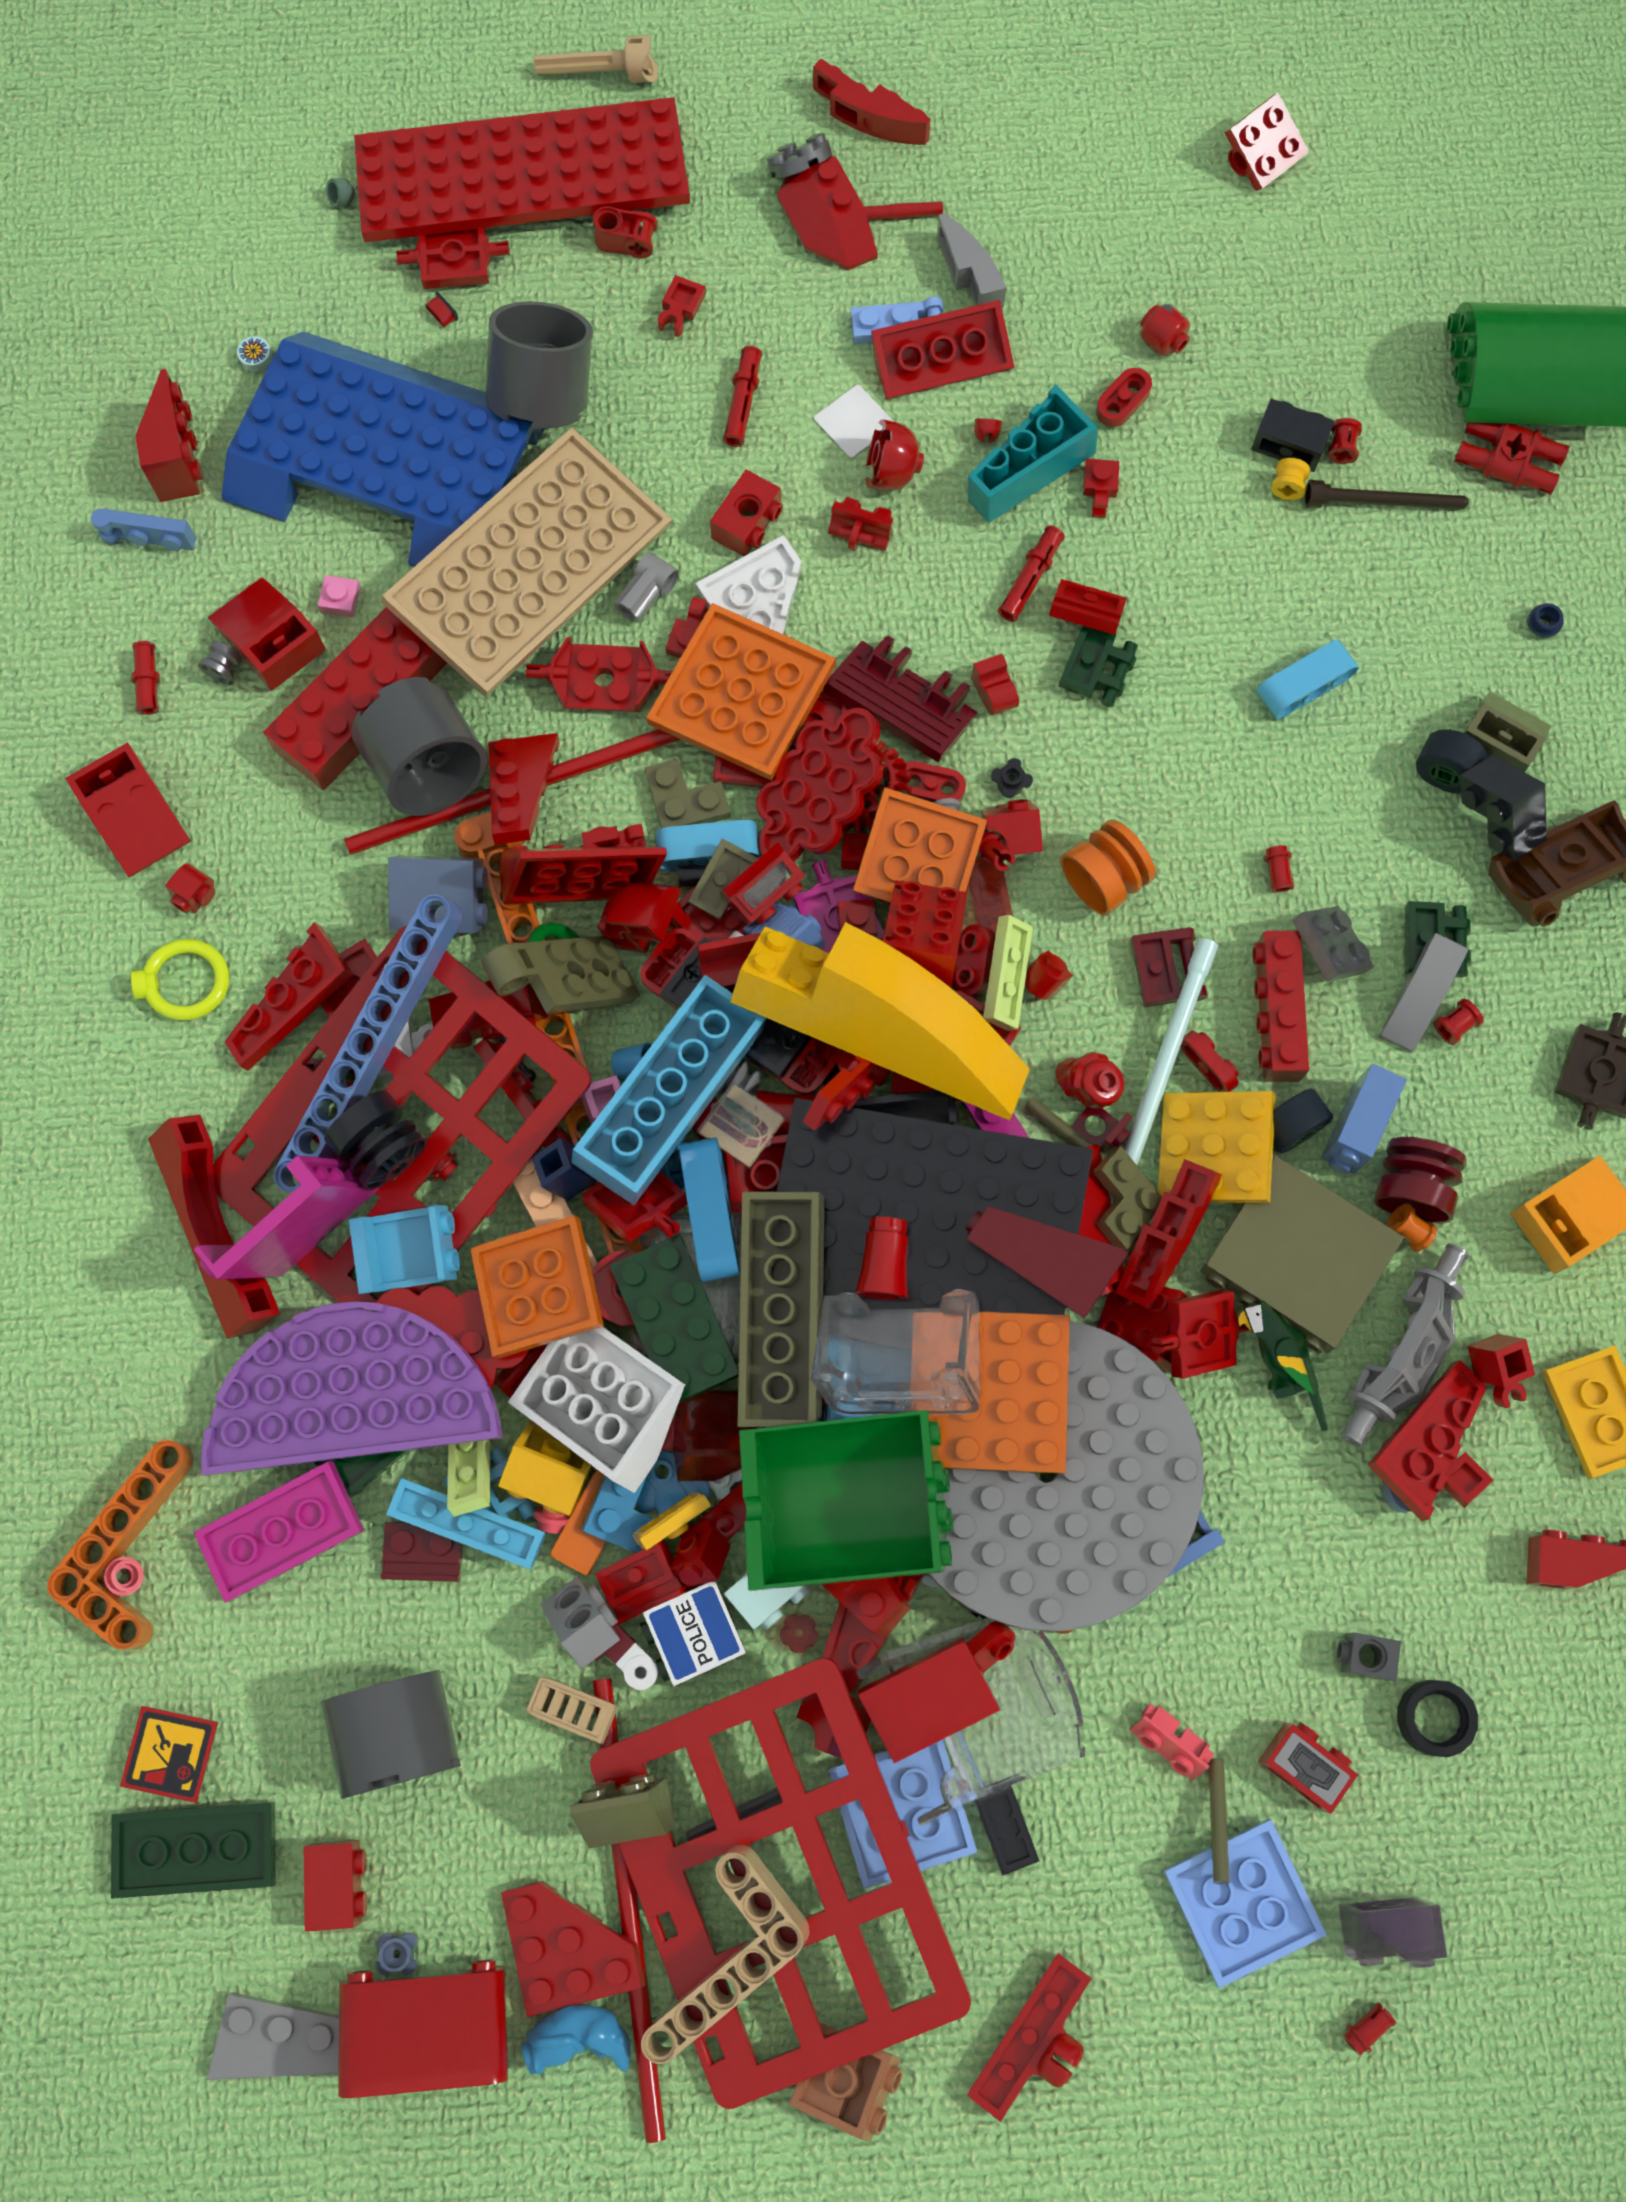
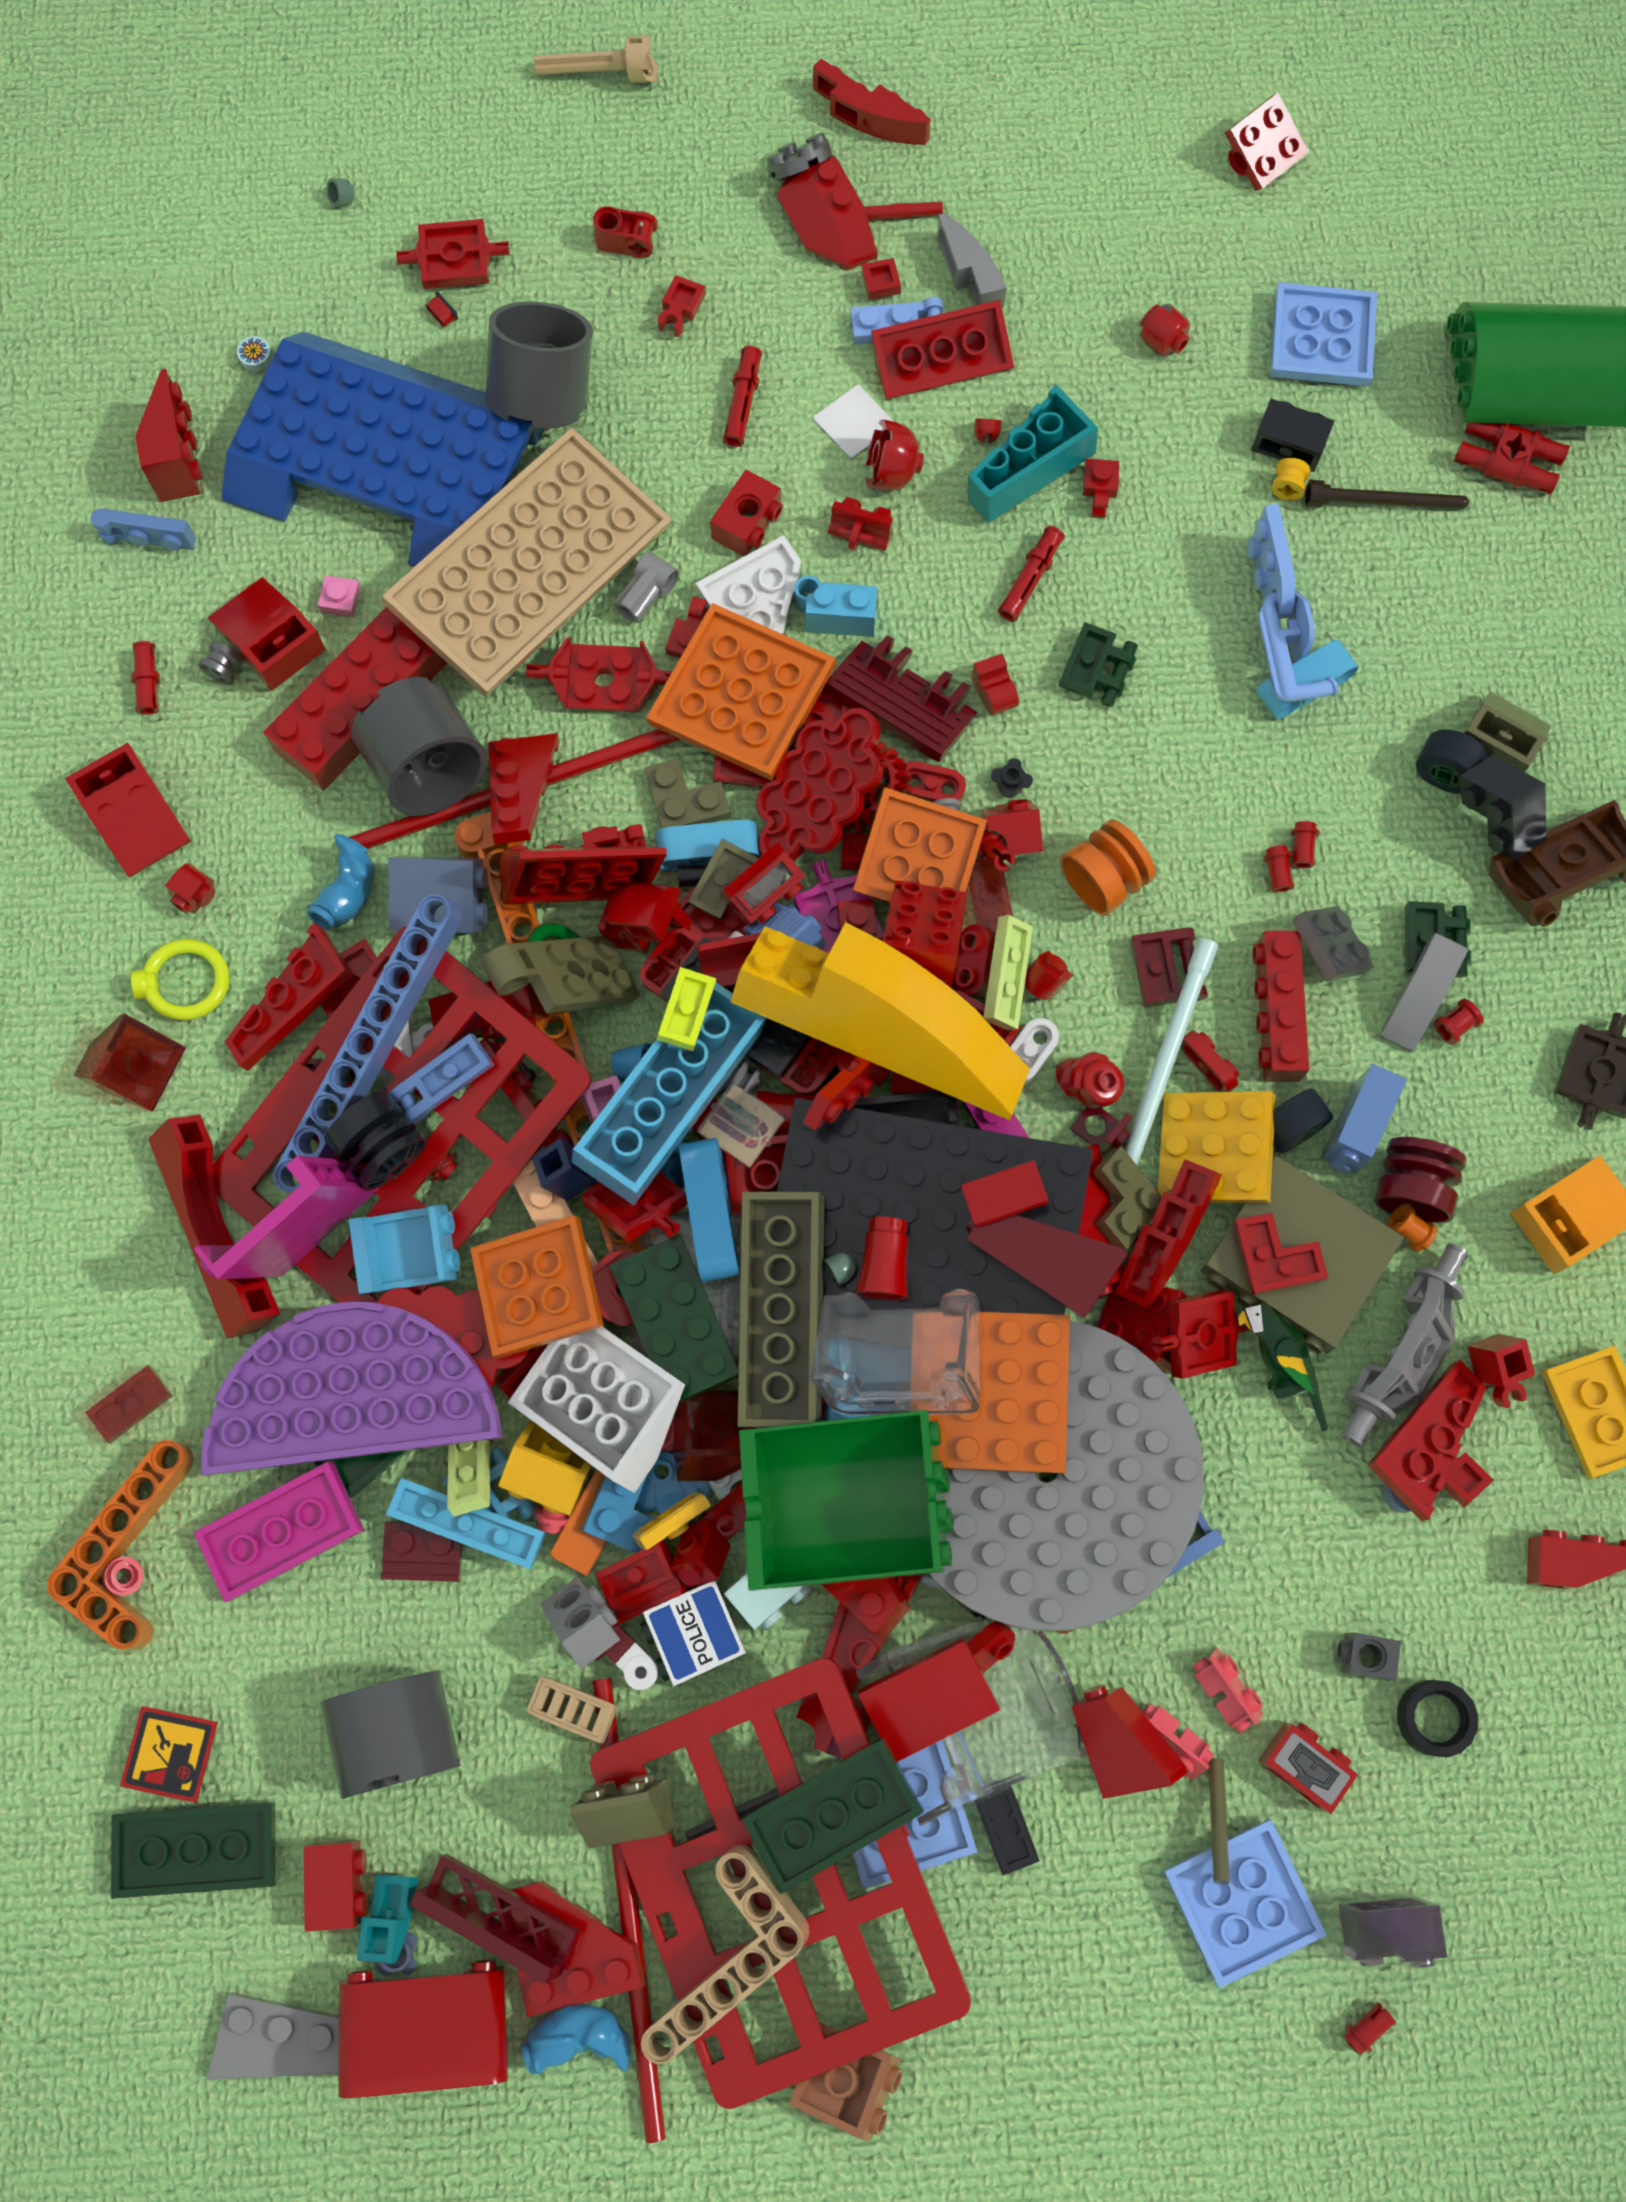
red plate [354,97,690,242] -> none
clear red plate [780,1614,818,1653] -> none
red plate [967,1953,1092,2122] -> none
olive bar [1024,1097,1106,1160] -> none
red plate [1049,579,1127,635] -> none
red plate [1096,368,1152,427] -> none
red bush [1327,418,1362,464] -> none
dark blue plate [1528,603,1564,638] -> none
none -> clear red slope [73,1013,186,1112]
none -> clear red plate [85,1365,173,1443]
none -> dark azure animal [307,834,375,930]
none -> teal slope [357,1874,418,1964]
none -> medium blue plate [389,1033,494,1124]
none -> dark red fence [410,1853,580,1984]
none -> neon yellow plate [657,967,717,1051]
none -> dark green plate [742,1737,924,1894]
none -> medium azure hinge [795,576,878,637]
none -> sand green hinge [824,1253,856,1287]
none -> red plate [861,258,901,300]
none -> red panel [961,1160,1049,1227]
none -> white plate [1010,1018,1059,1084]
none -> red slope [1071,1684,1188,1799]
none -> coral hinge [1192,1647,1264,1733]
none -> red plate [1233,1212,1328,1295]
none -> light blue plate [1247,504,1339,702]
none -> light blue plate [1270,282,1377,387]
none -> red pin [1291,821,1320,868]

